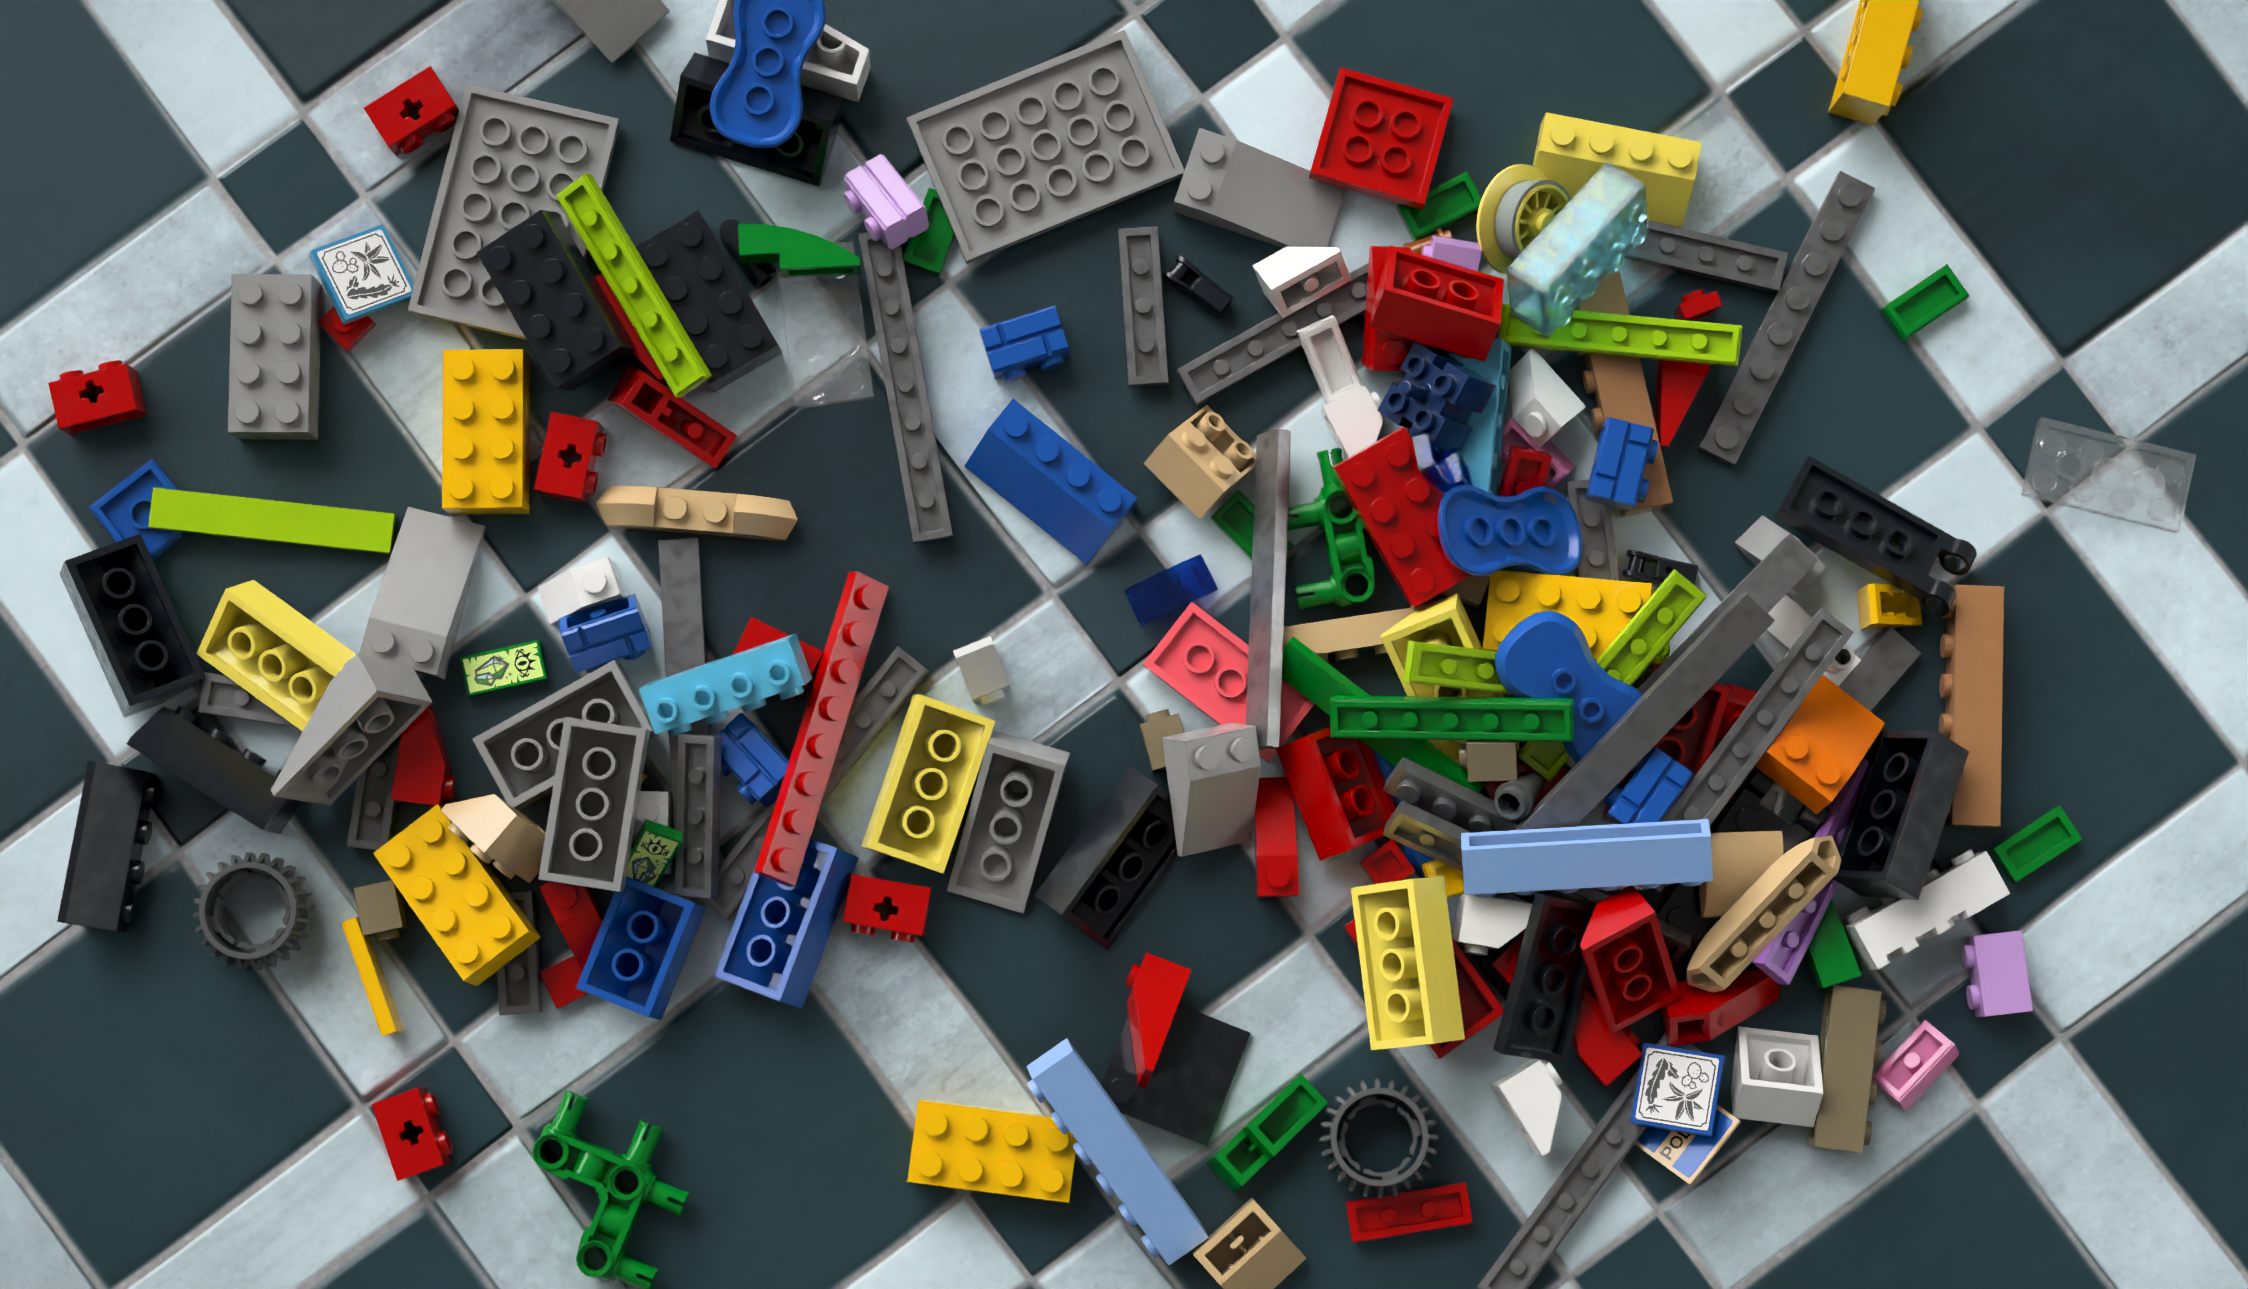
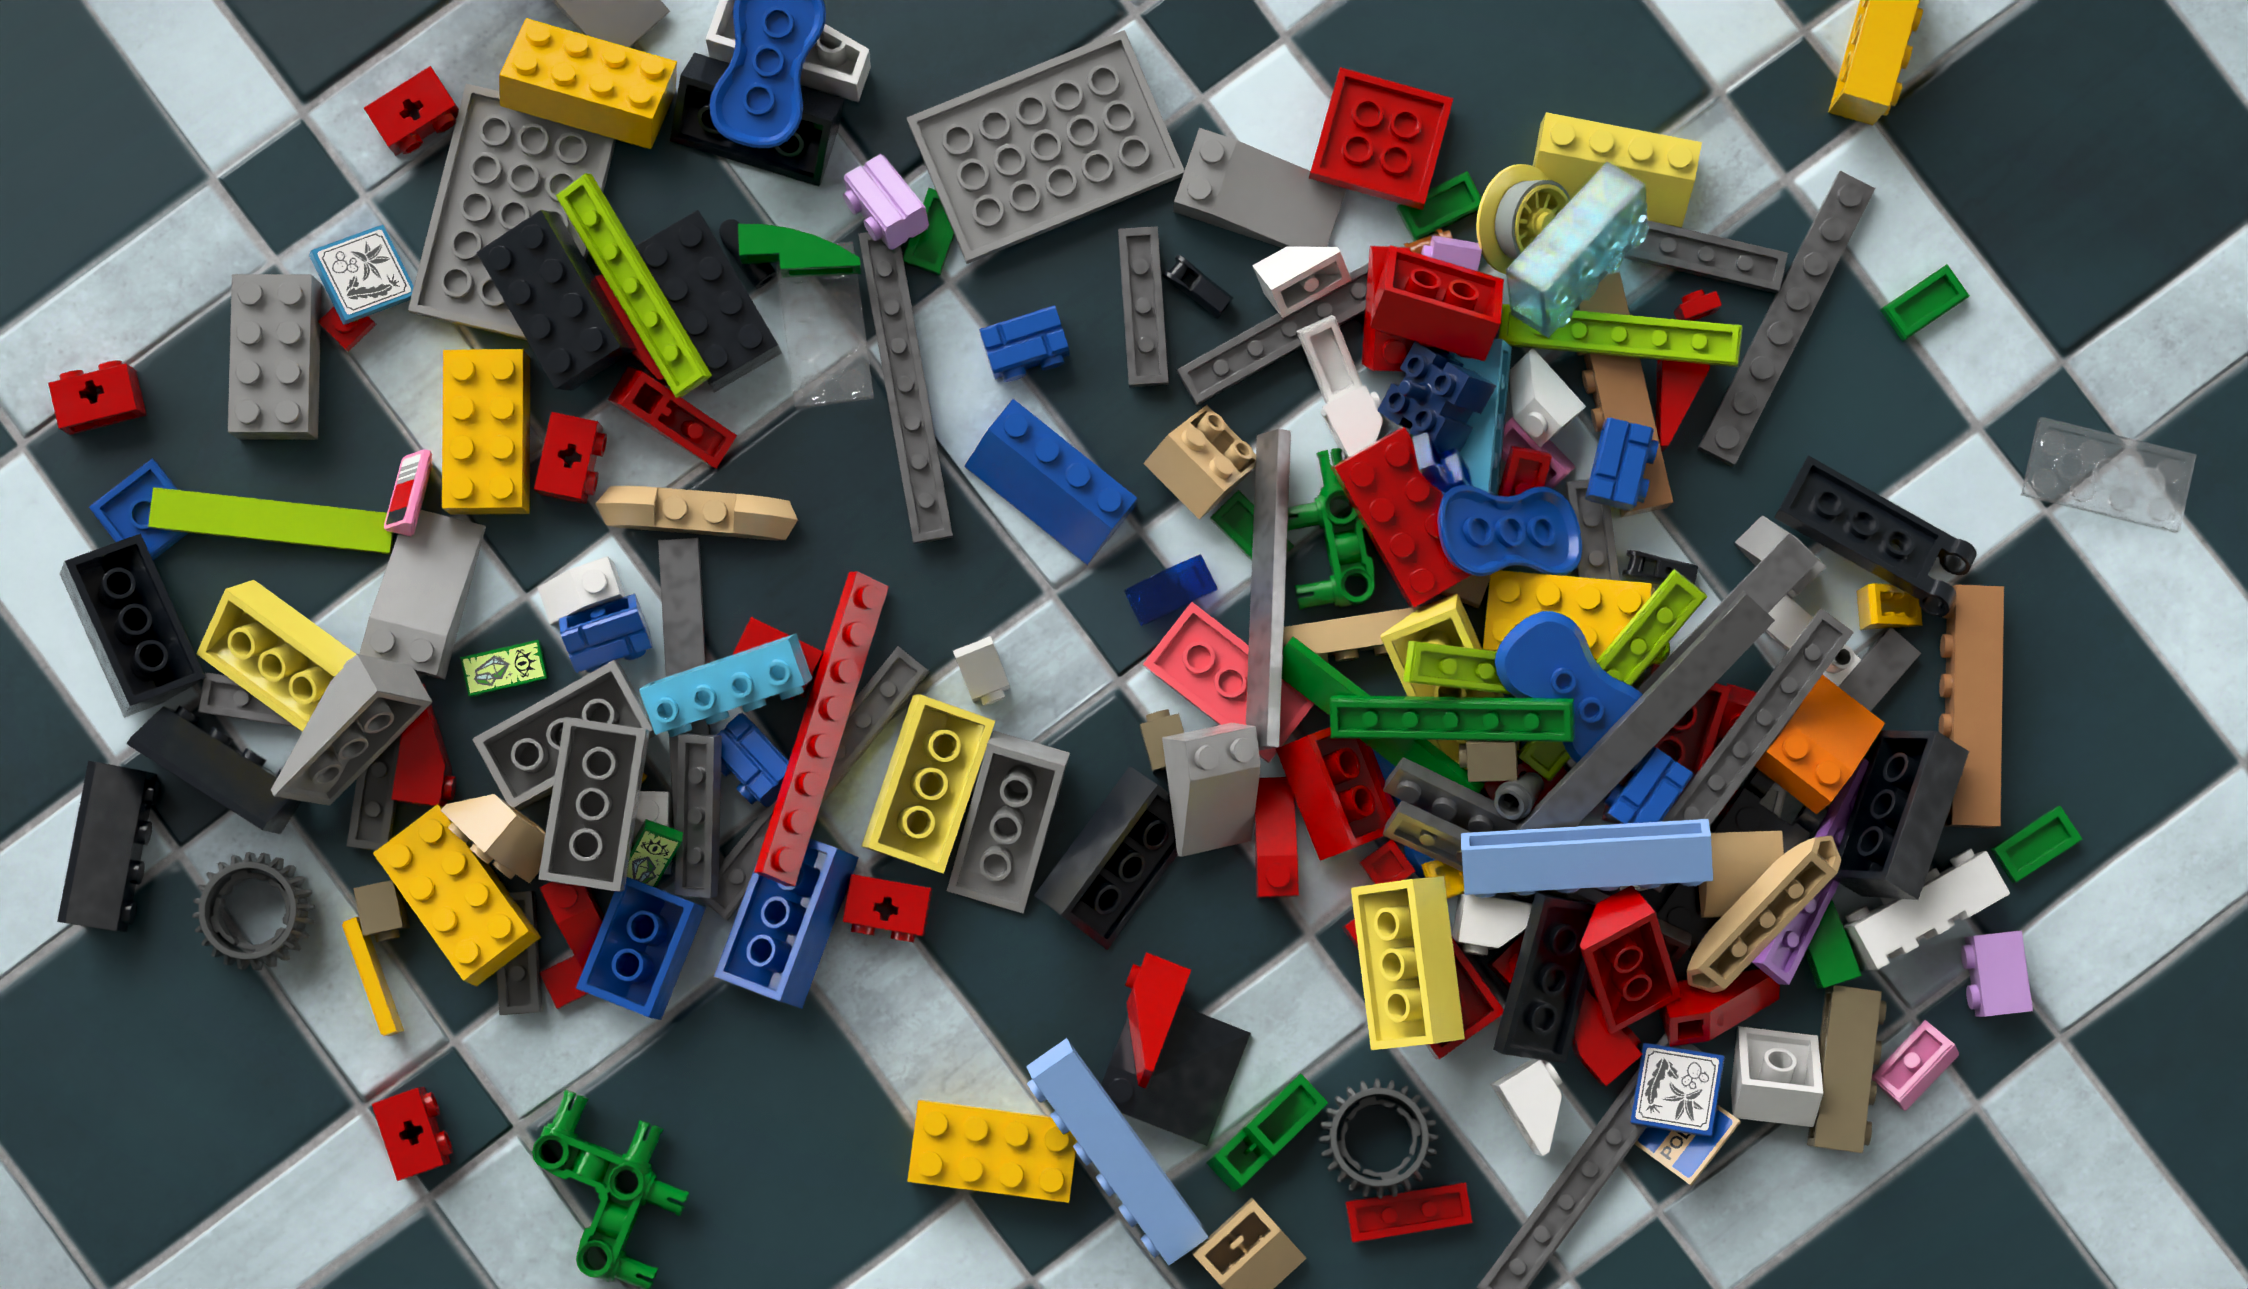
none -> slope [384,449,432,537]
none -> yellow brick [499,18,677,149]

